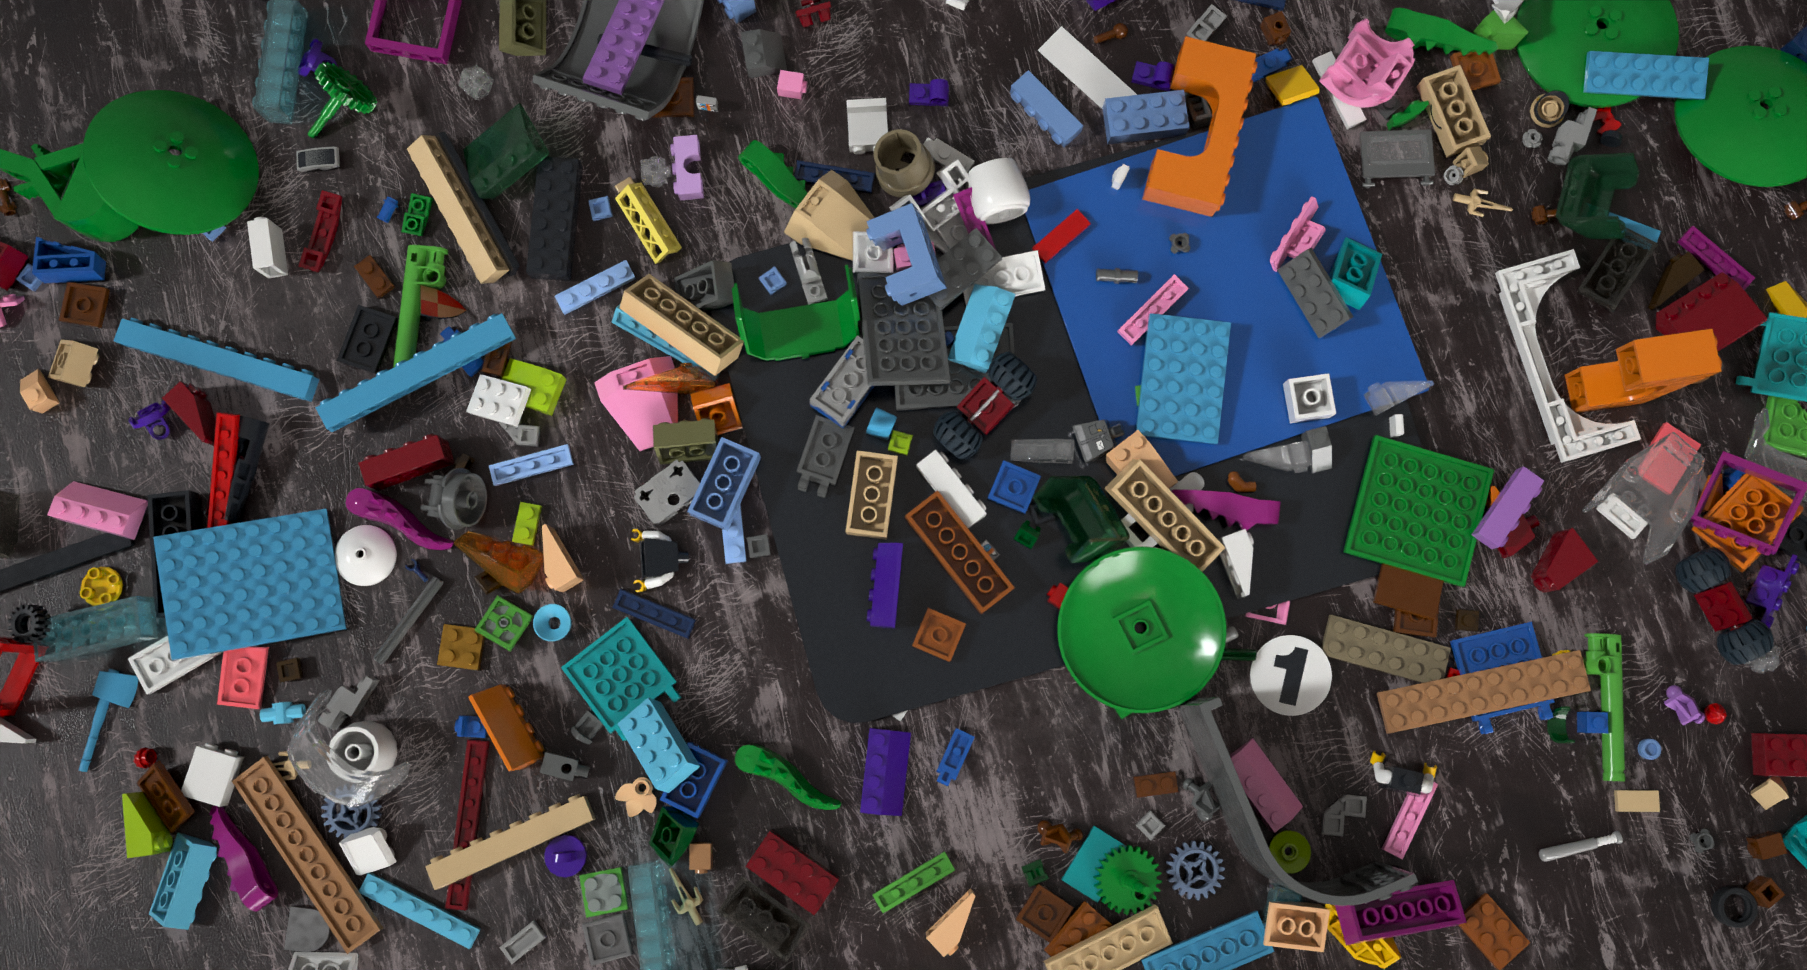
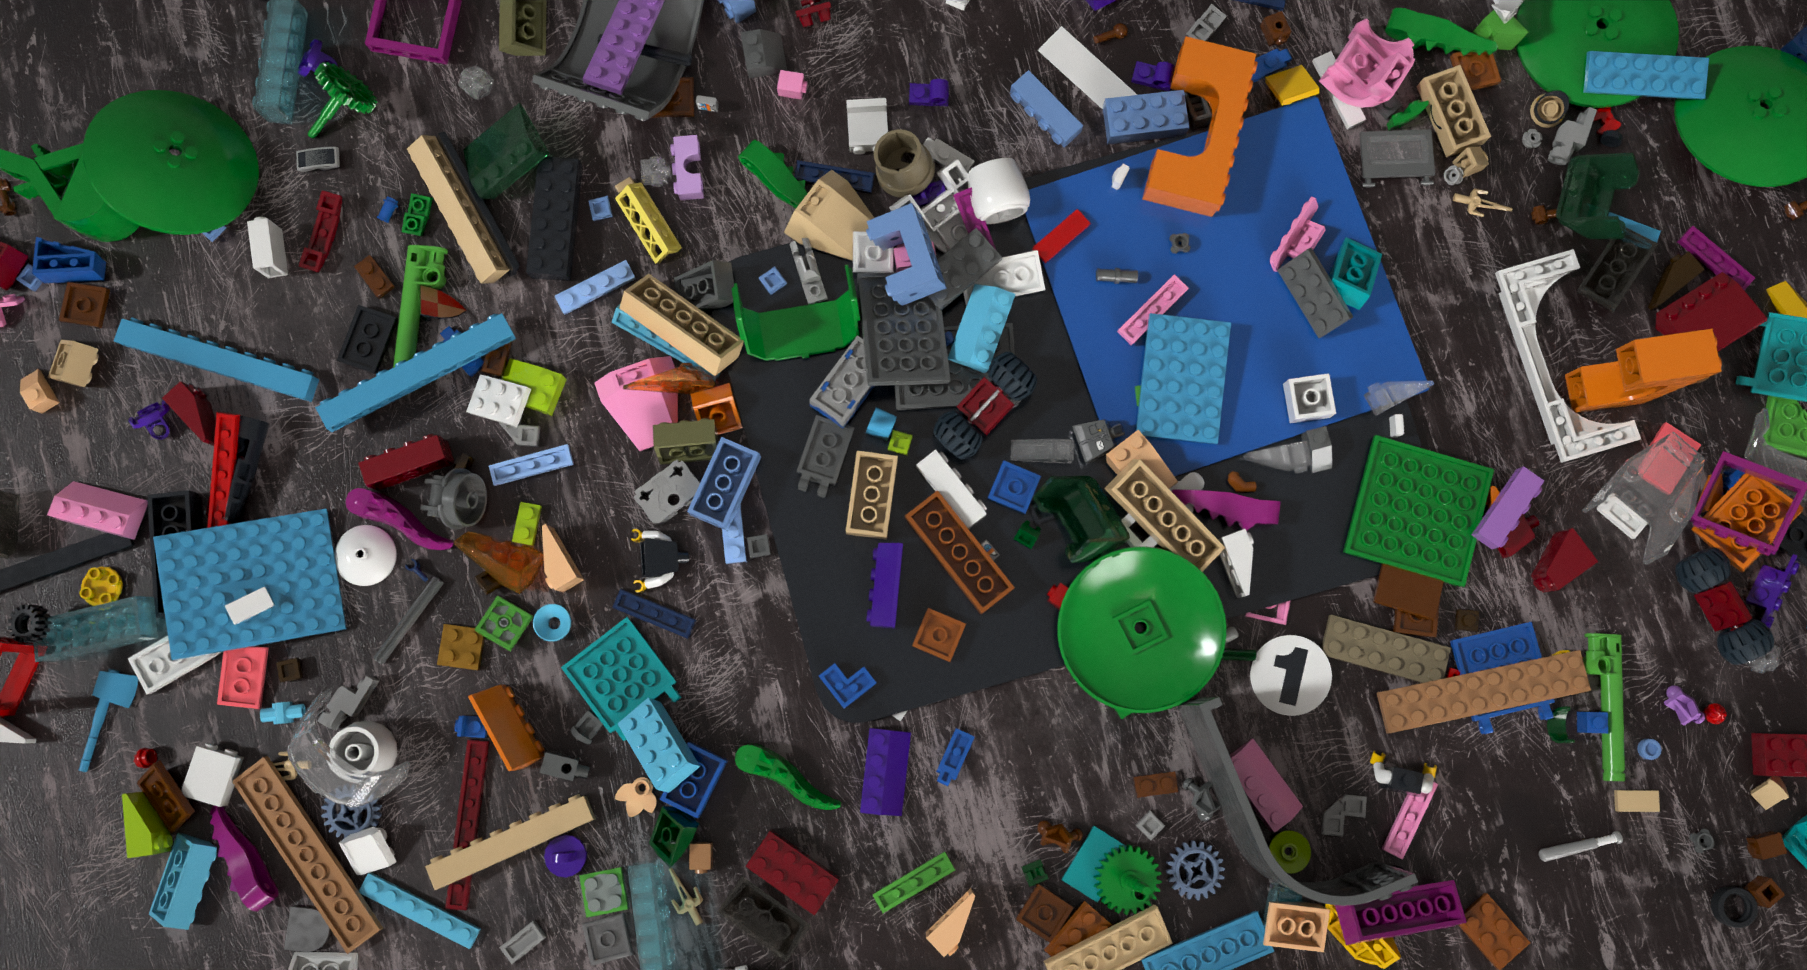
none -> white tile [225,587,275,625]
none -> blue plate [819,663,876,709]

